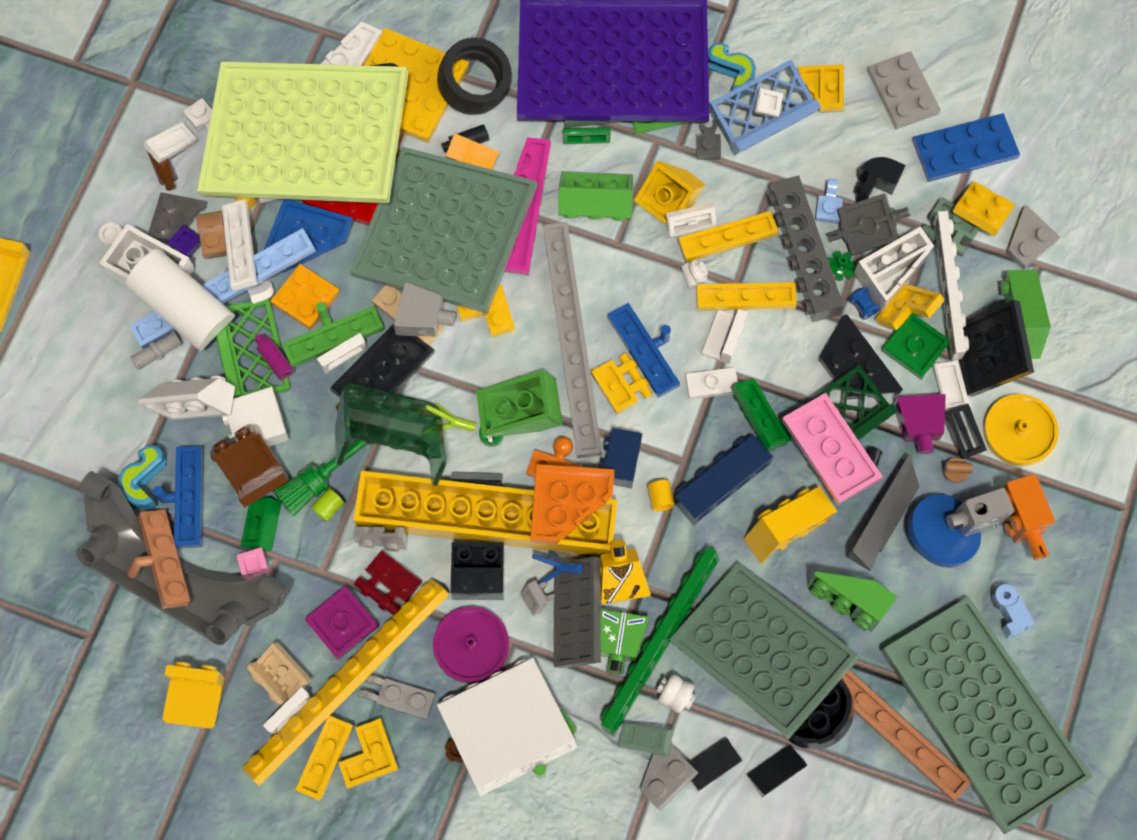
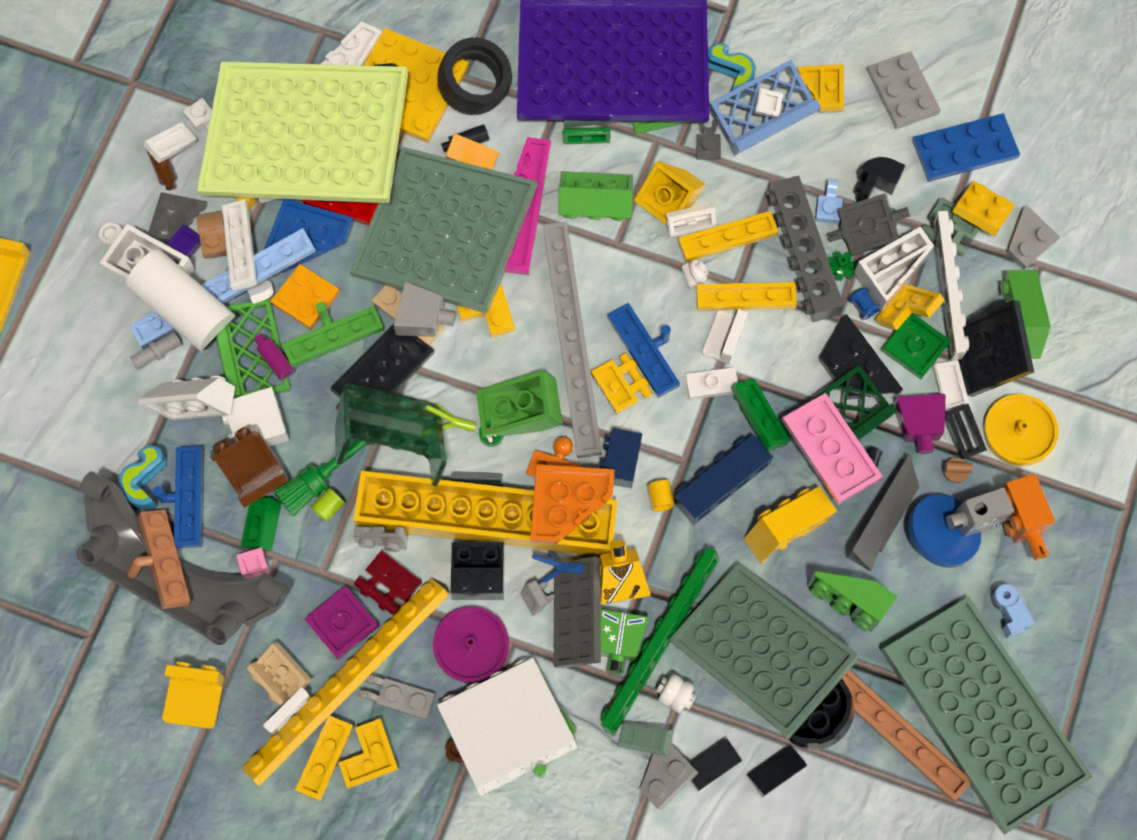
white tile [317,333,367,374] -> none

